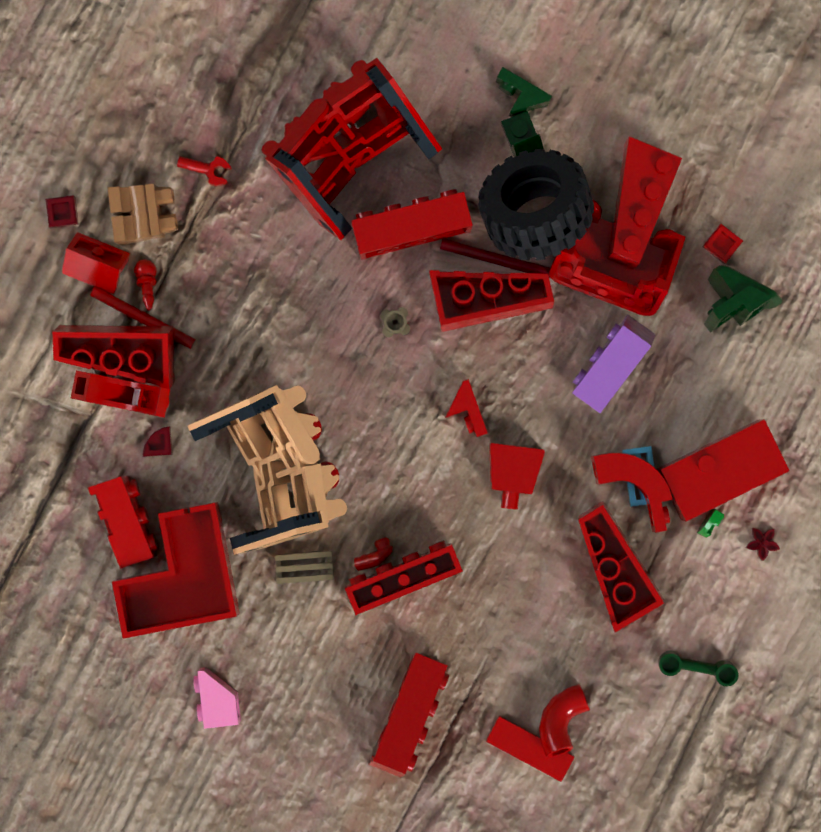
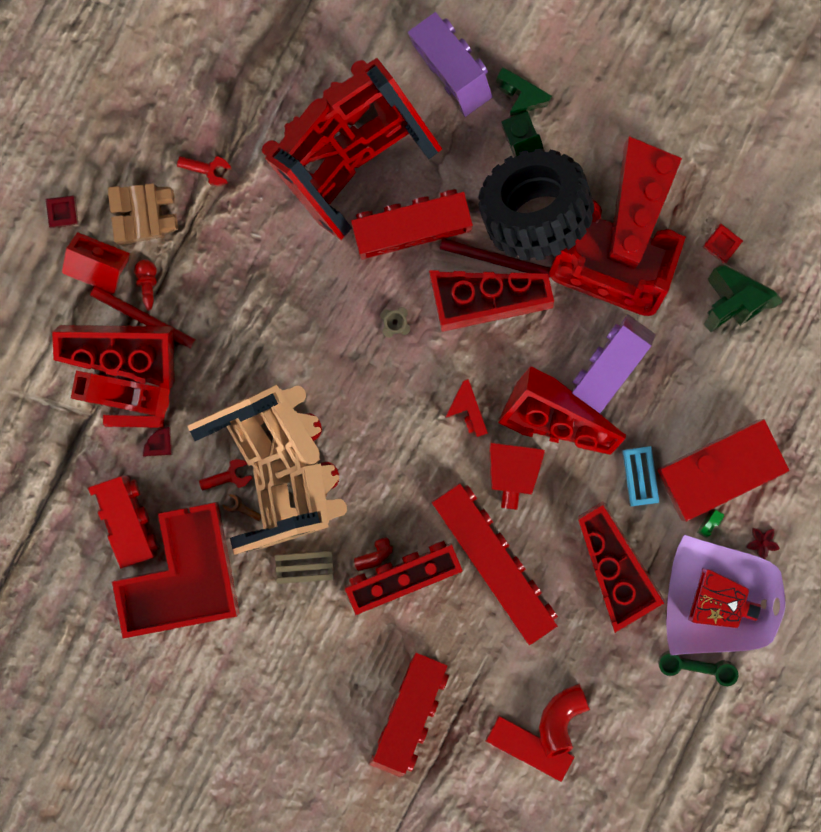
bright pink slope [194,667,241,729] -> none
red arch [591,453,673,533] -> none
none -> red tile [103,415,164,428]
none -> red bar [199,459,253,491]
none -> dark orange hand [222,494,261,521]
none -> medium lavender wedge [408,12,493,117]
none -> red brick [431,483,558,646]
none -> red wedge [498,366,626,455]
none -> lavender piece [666,535,785,655]
none -> red torso [688,568,761,628]

